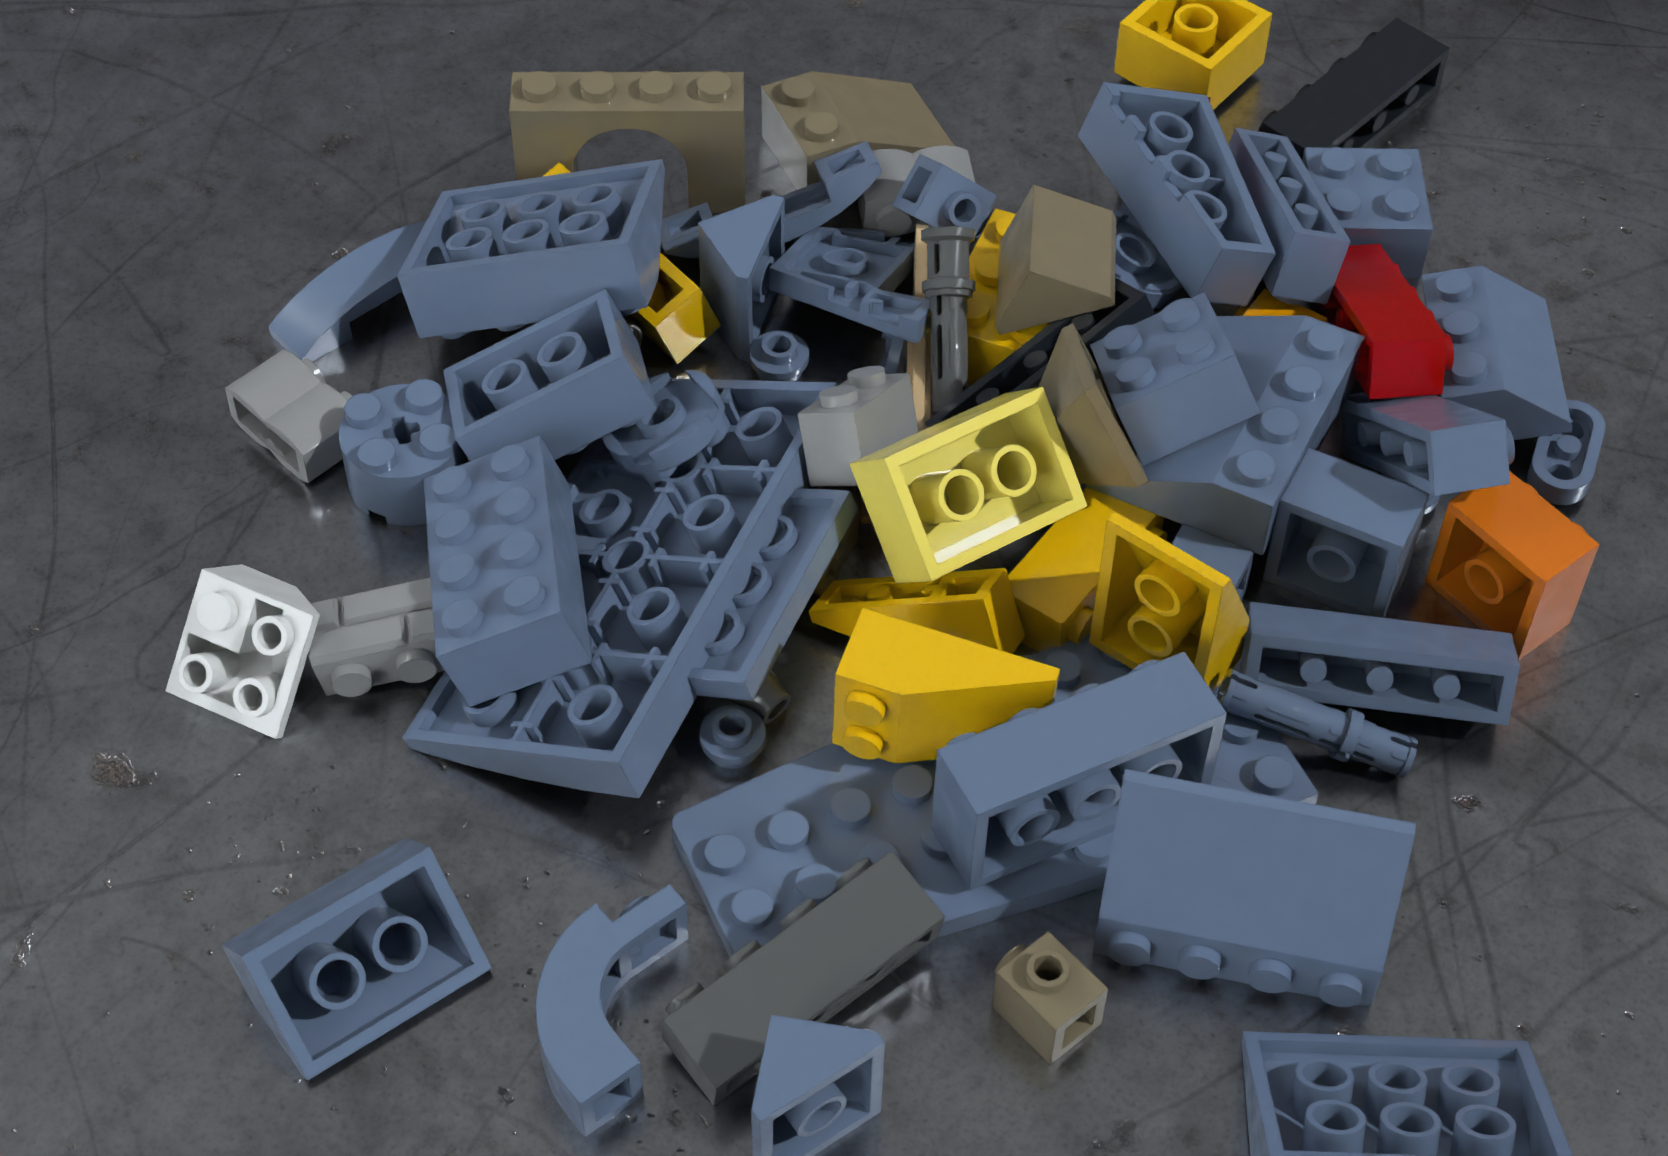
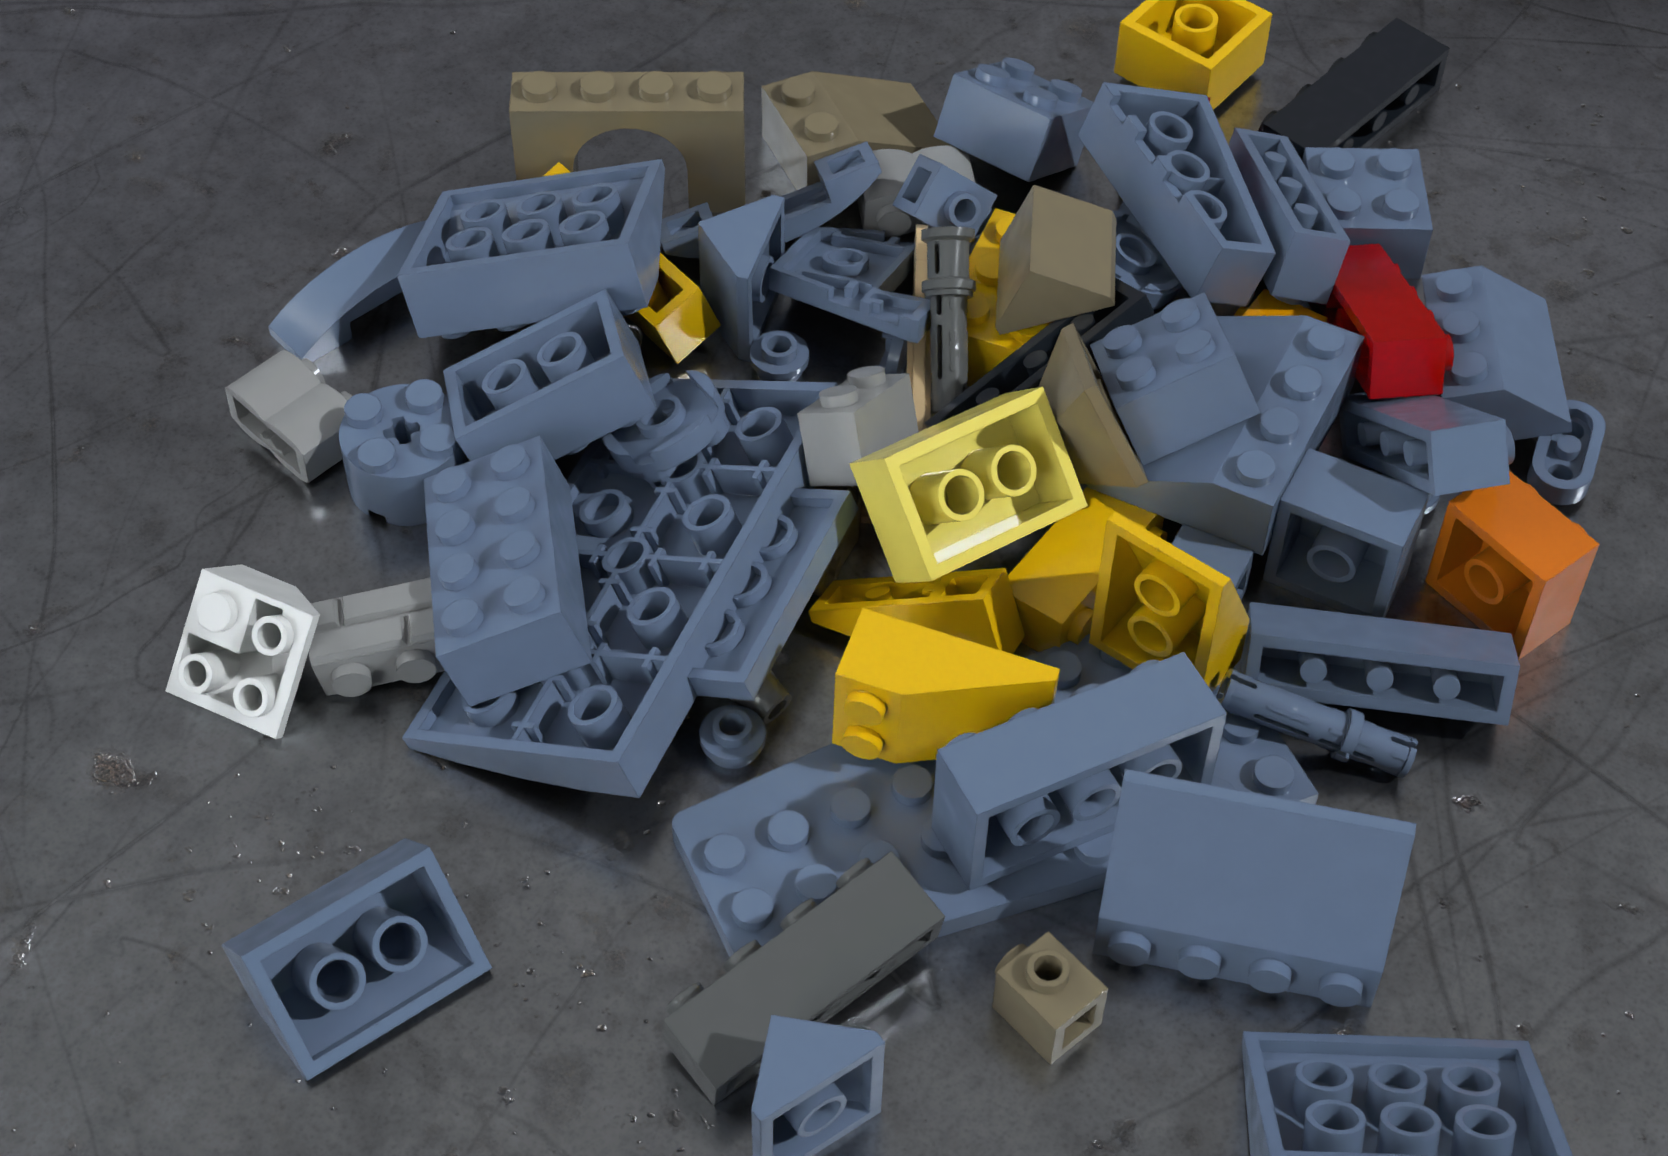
sand blue arch [536,884,689,1137] -> none
none -> sand blue brick [933,57,1093,182]

